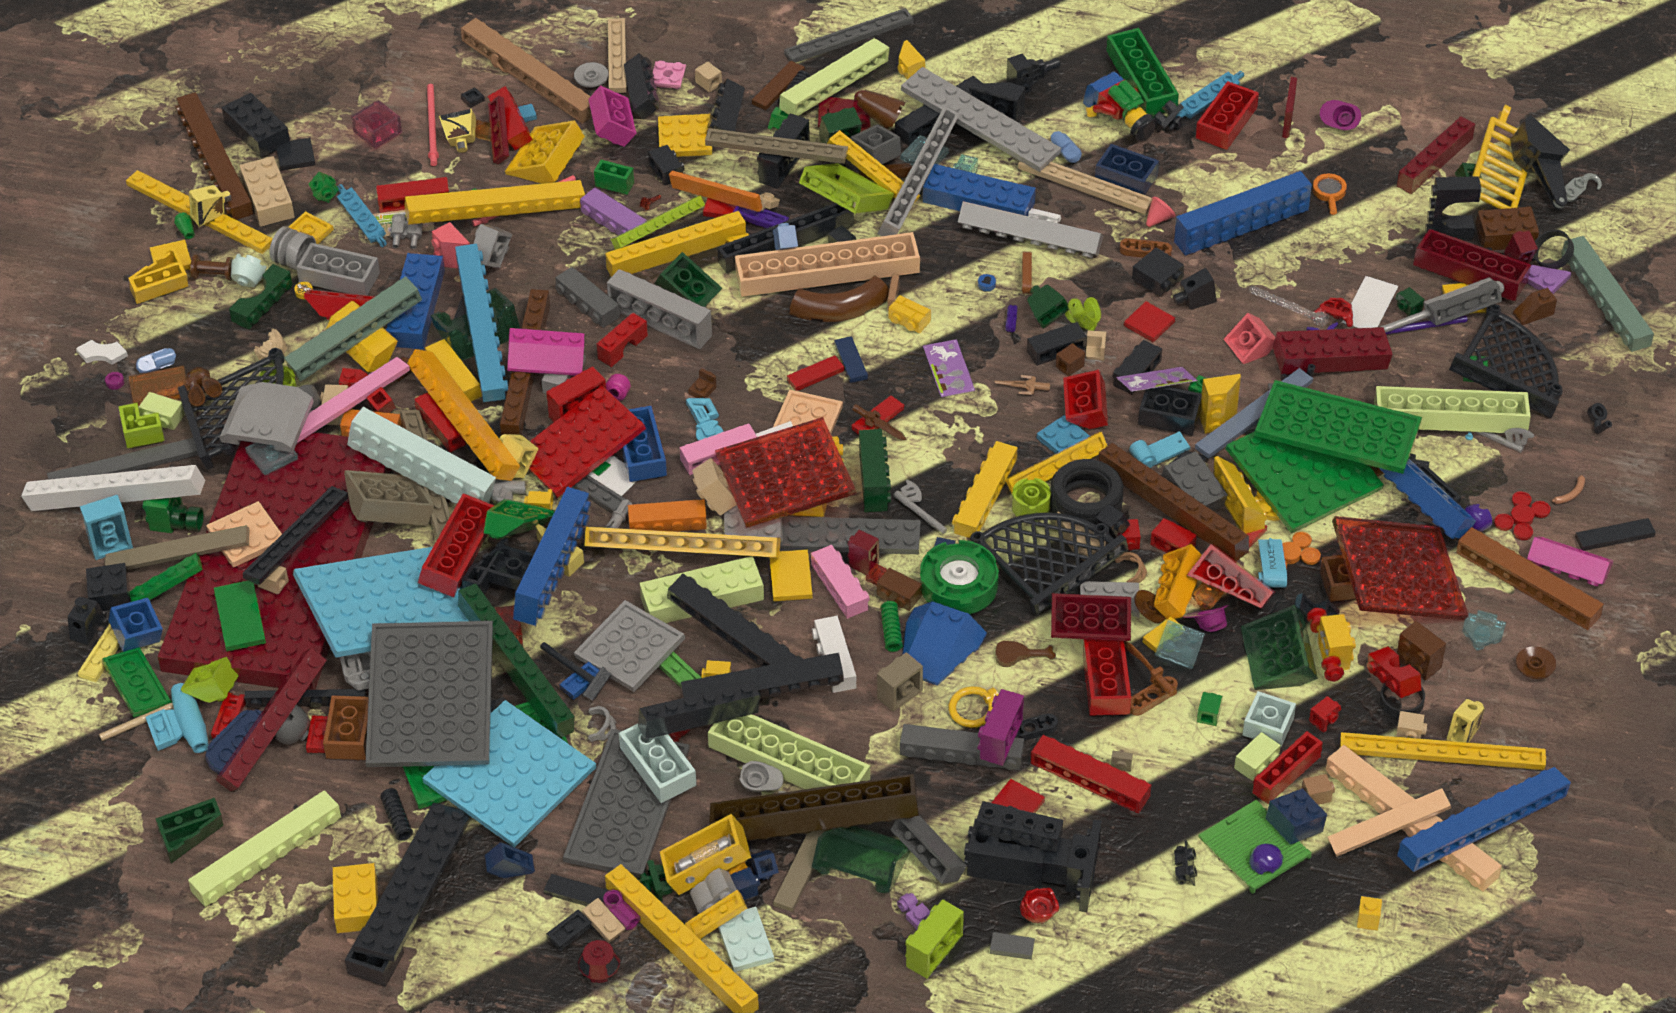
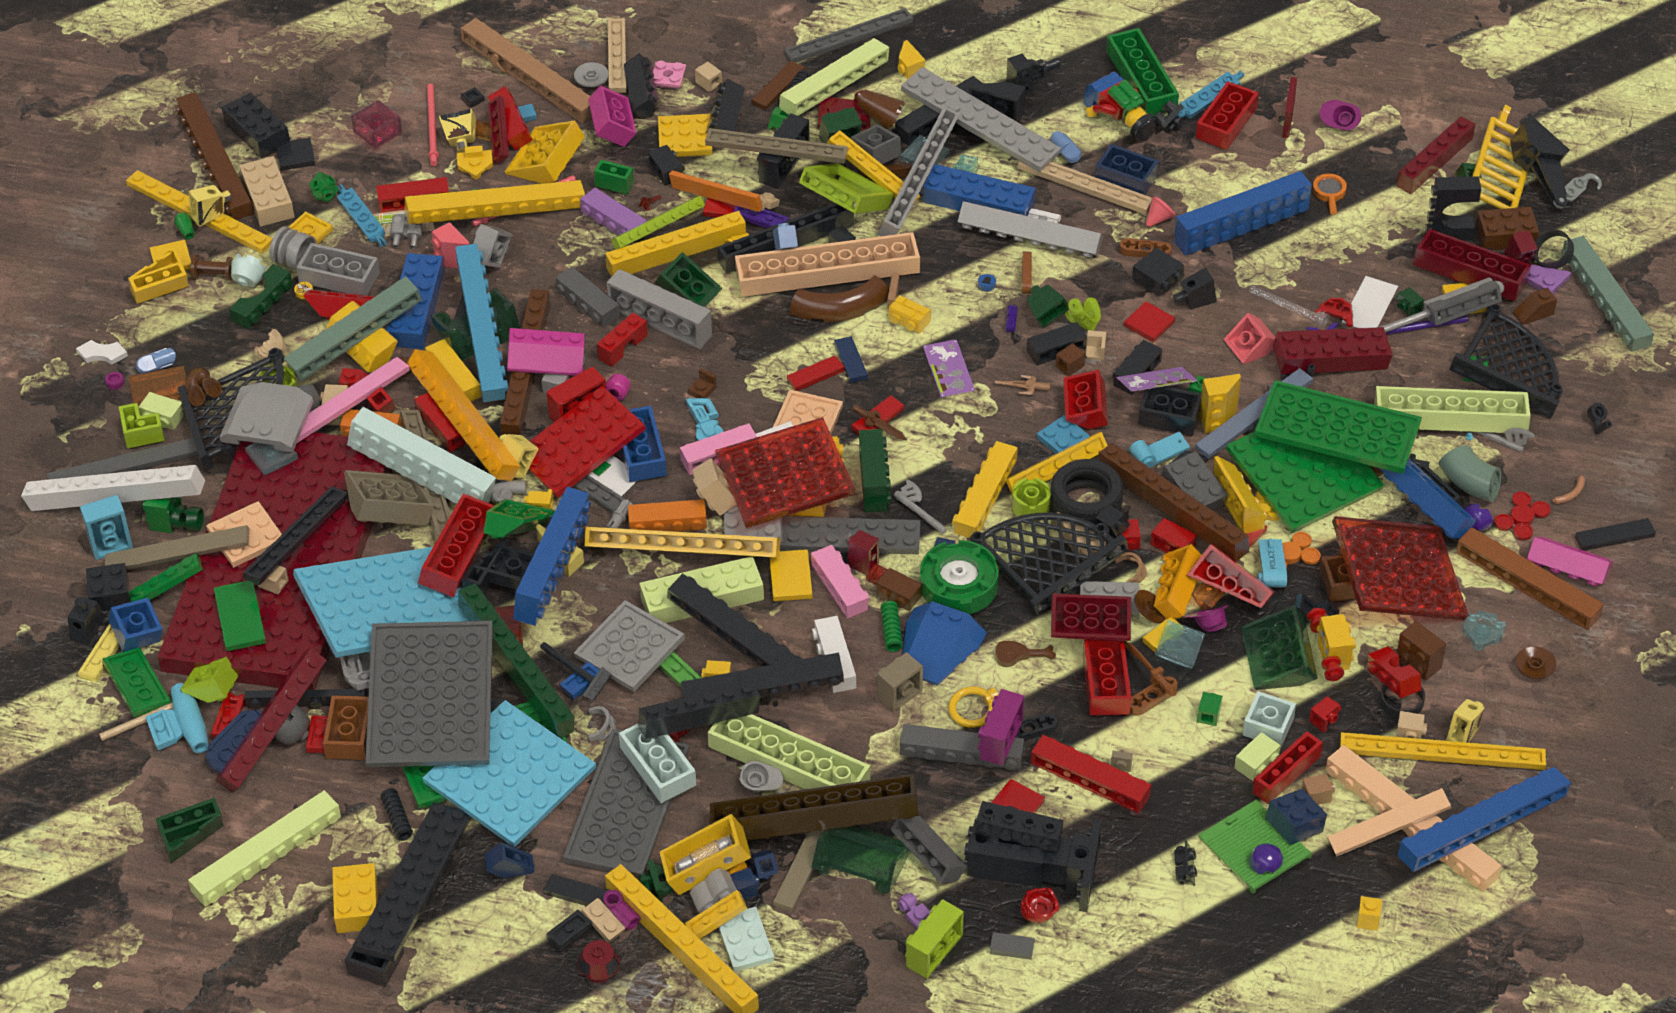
none -> yellow plate [457,146,493,180]
none -> sand green brick [1438,445,1502,503]

